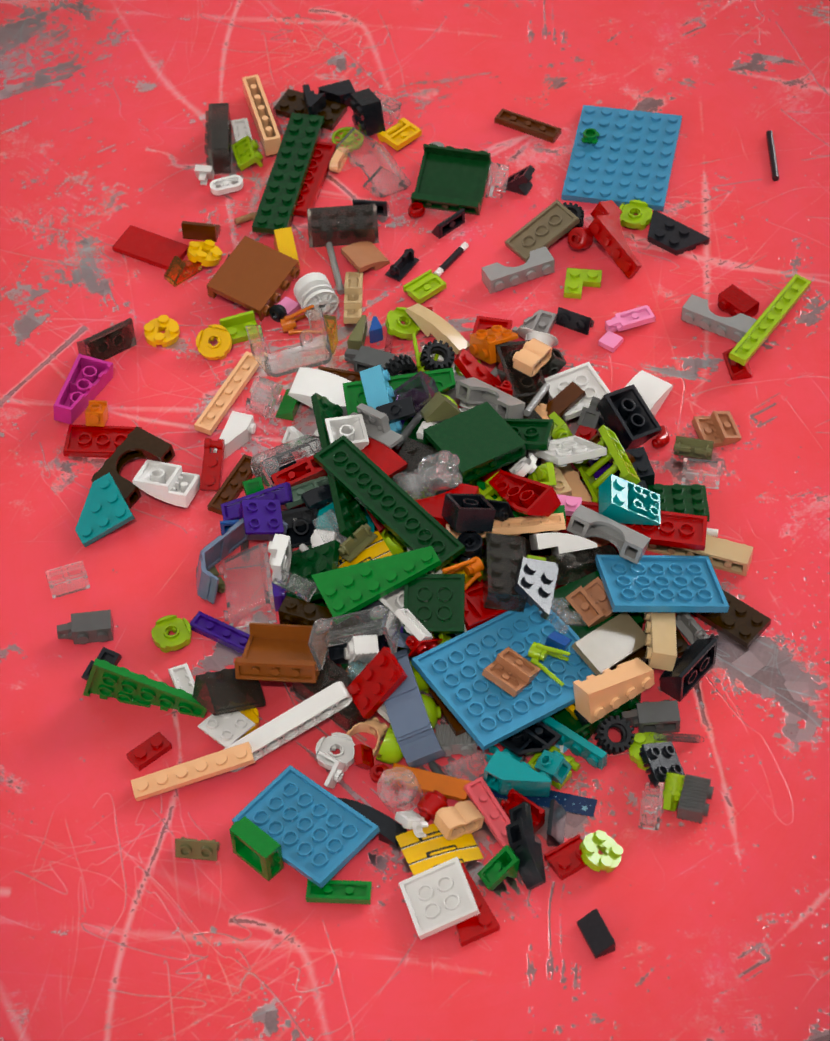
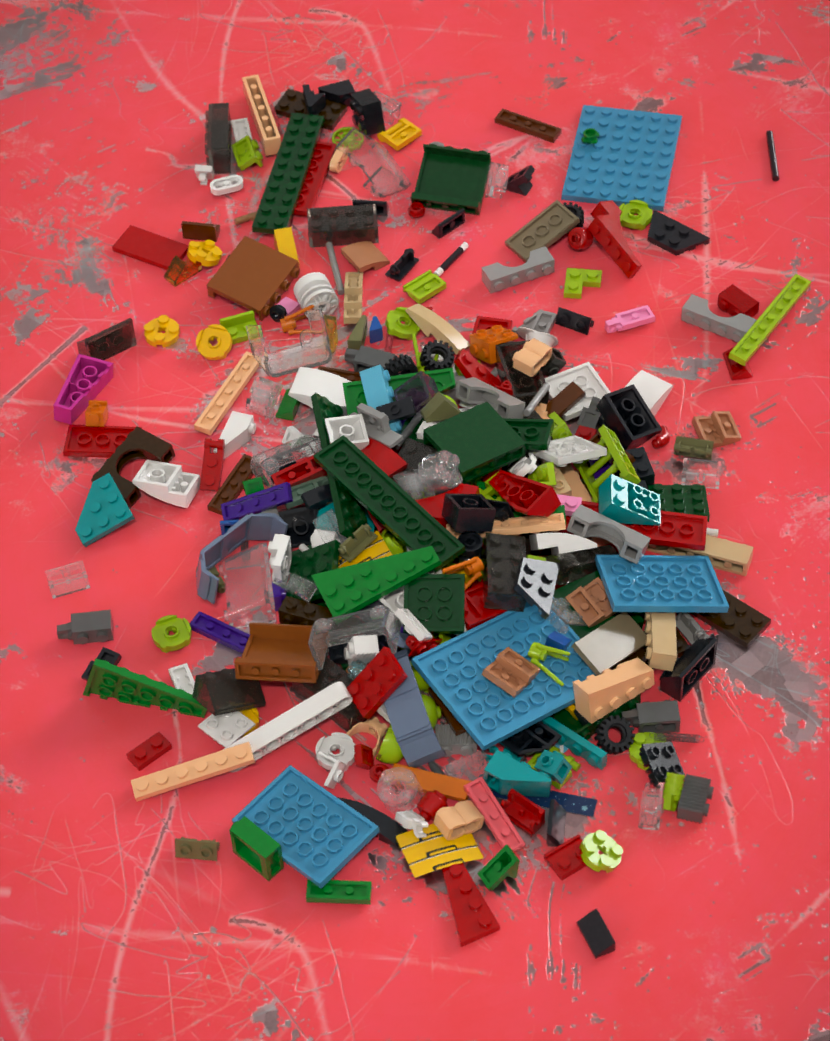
dark purple bracket [238,499,284,535] -> none
white plate [399,857,480,940] -> none
black slope [506,801,546,890] -> none
bright pink tile [598,330,623,352] -> none

